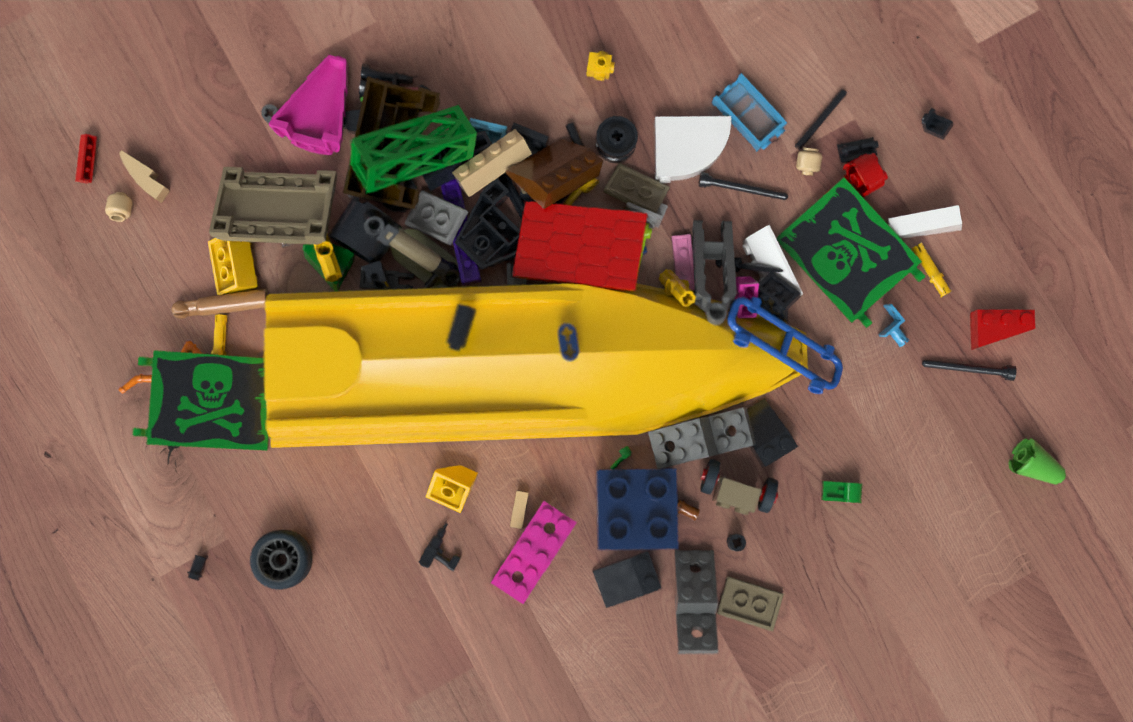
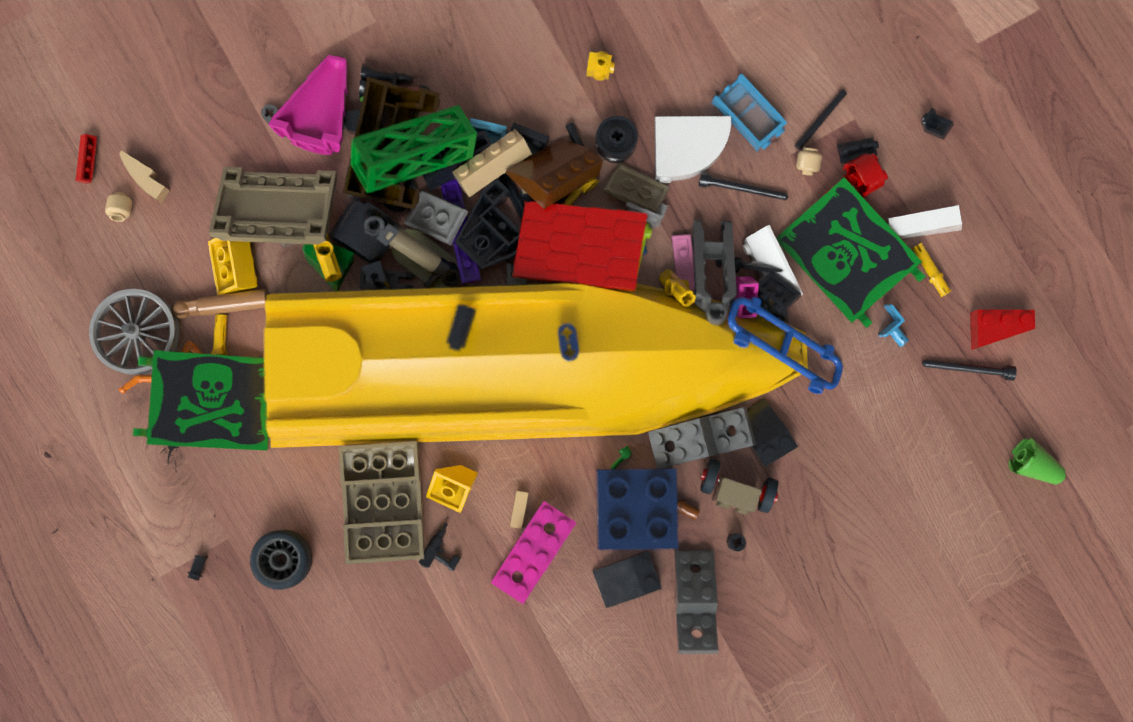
dark tan tile [716,576,784,632] -> none
green plate [821,481,862,503] -> none
none -> light grey wheel [89,289,180,375]
none -> dark tan slope [338,441,424,564]

